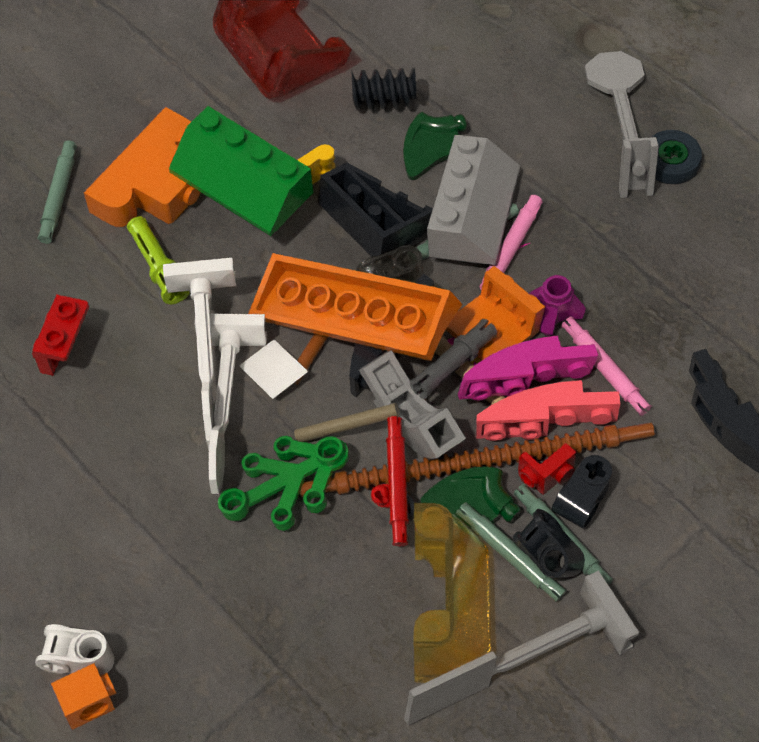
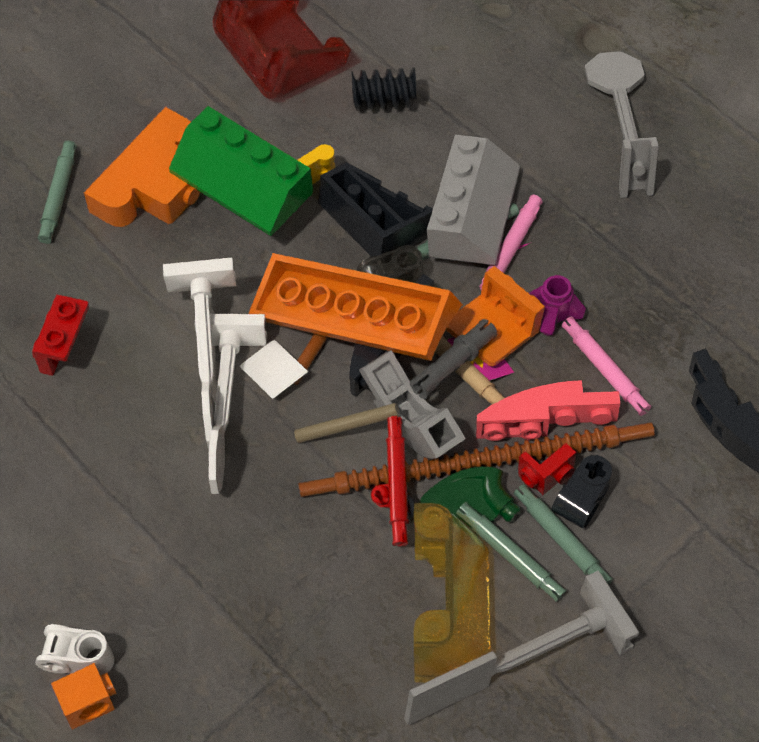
lime pin [127,216,190,305] -> none
green plant [218,436,349,531] -> none
dark green arm [403,112,467,180] -> none
dark pink slope [458,335,598,400] -> none
black piece [513,509,585,578] -> none
black bush [652,130,702,184] -> none

